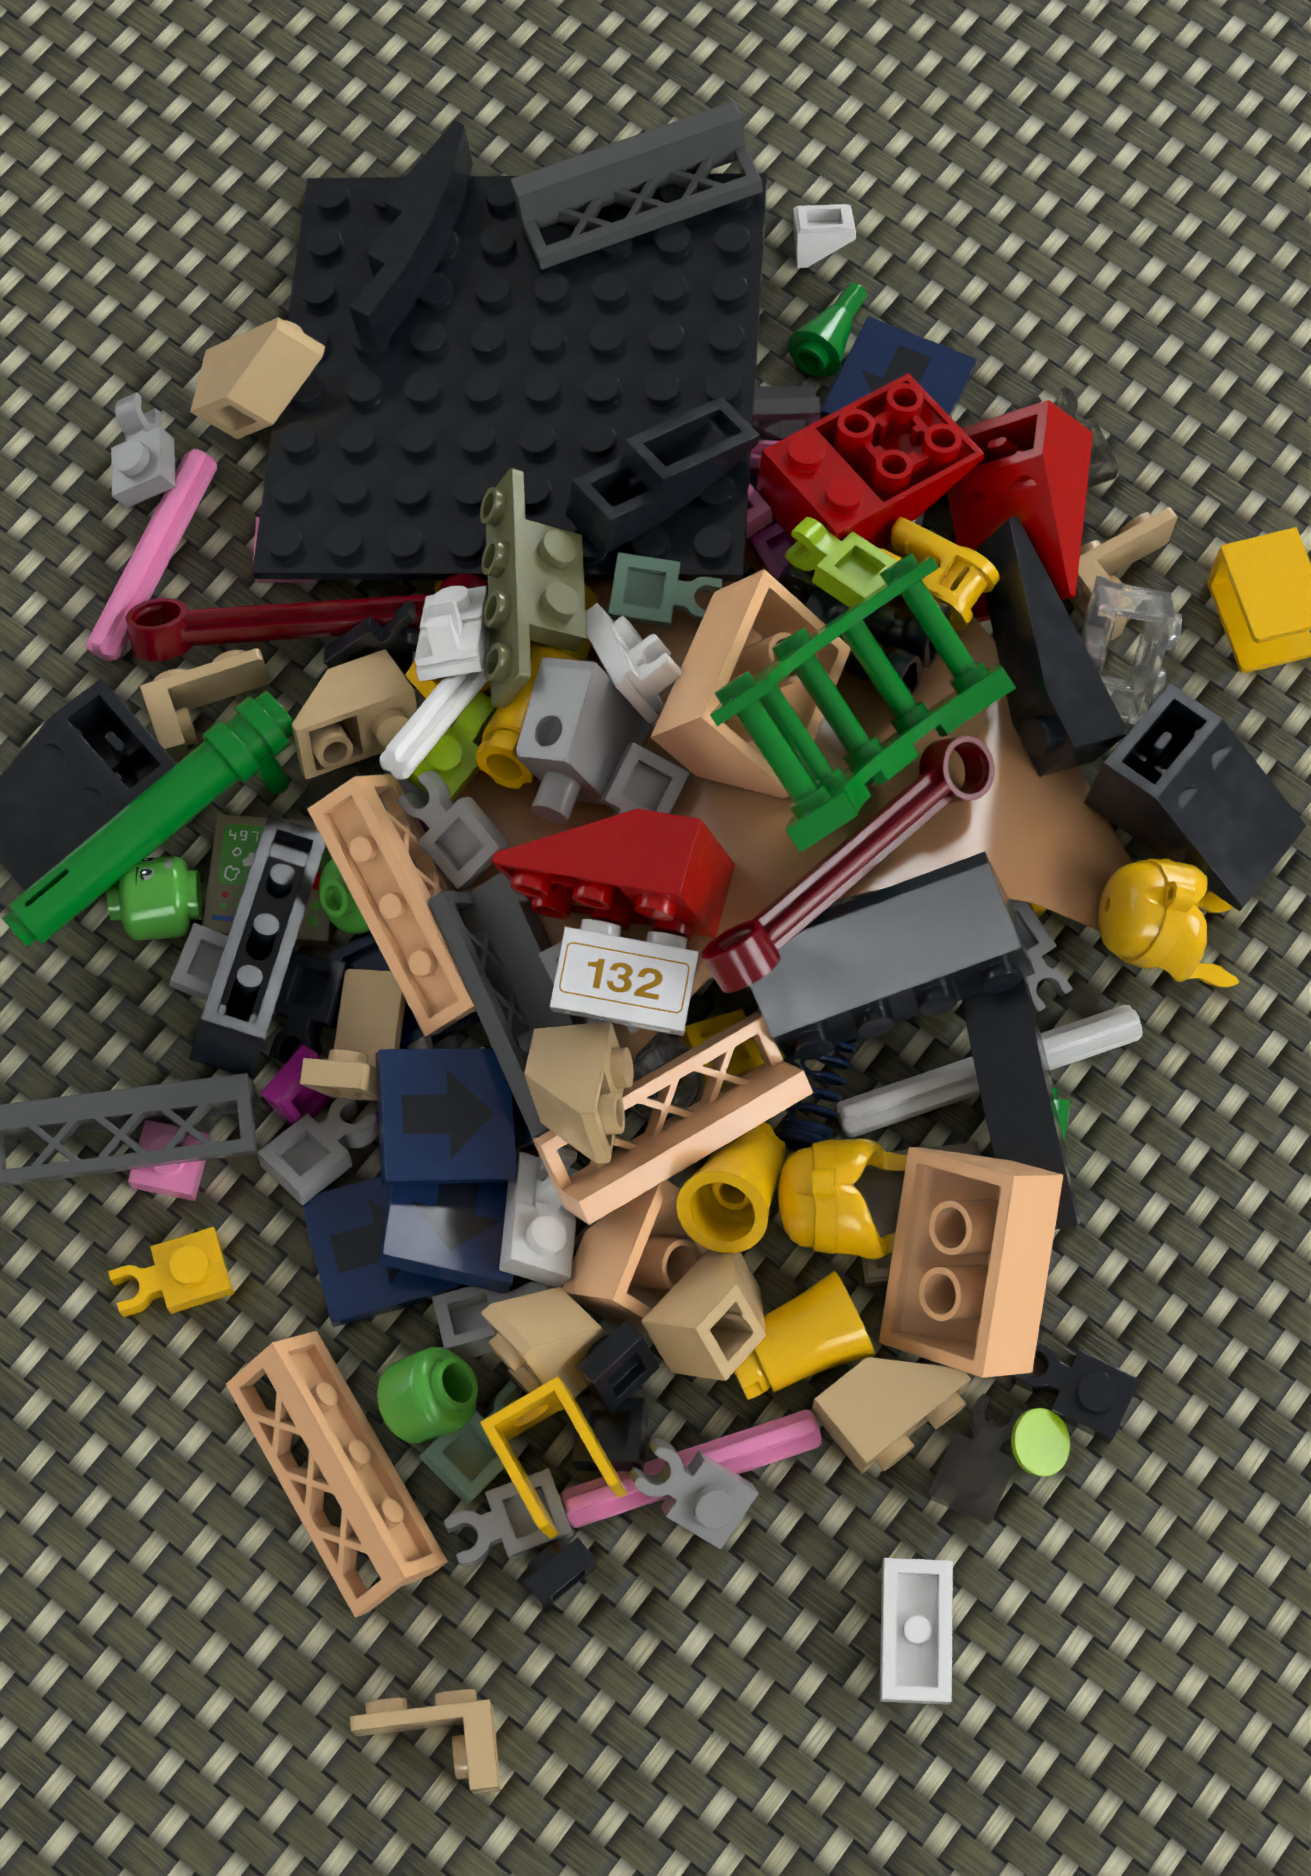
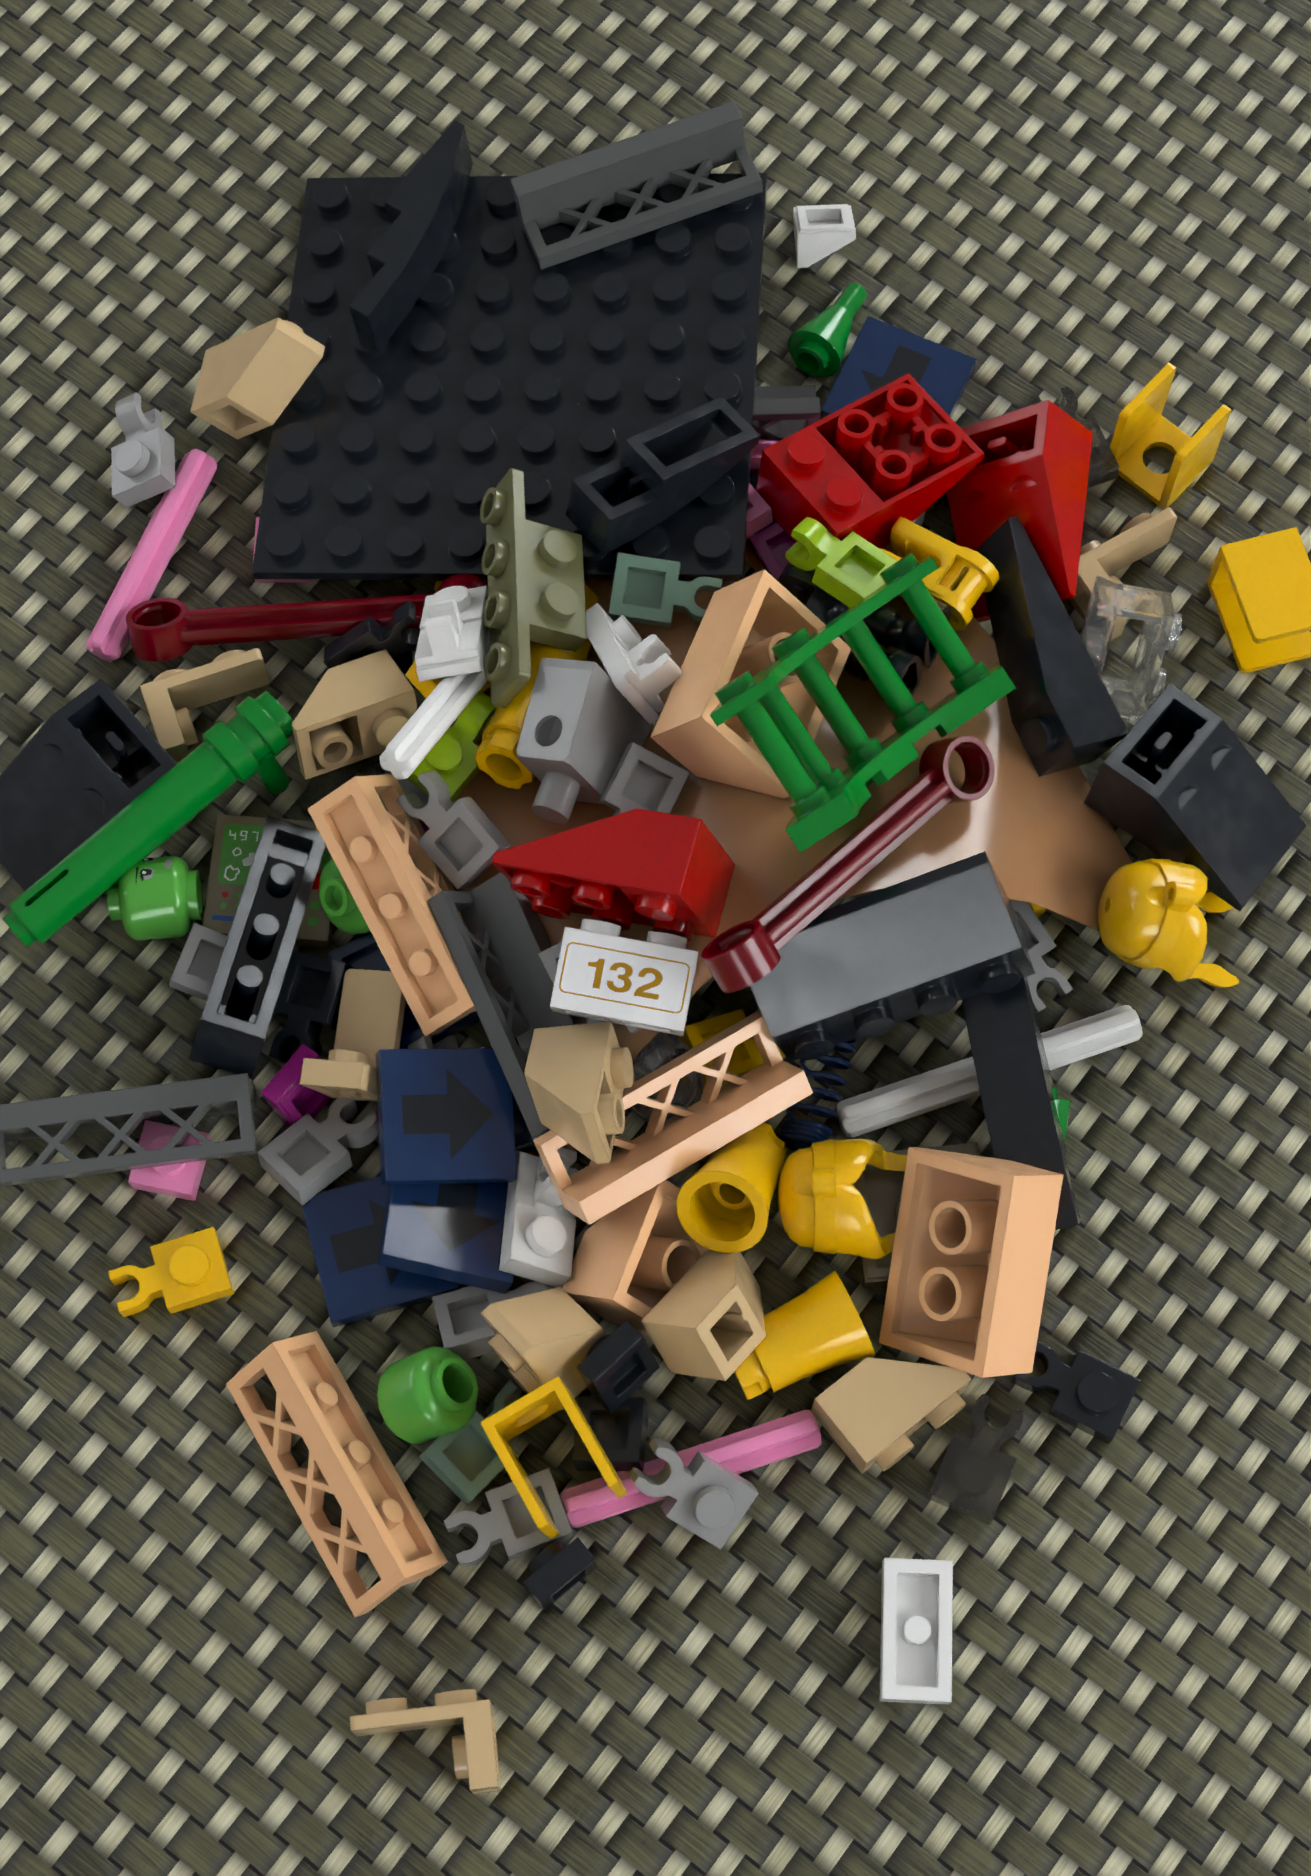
lime piece [1011,1408,1070,1477] -> none
none -> yellow piece [1105,363,1232,510]

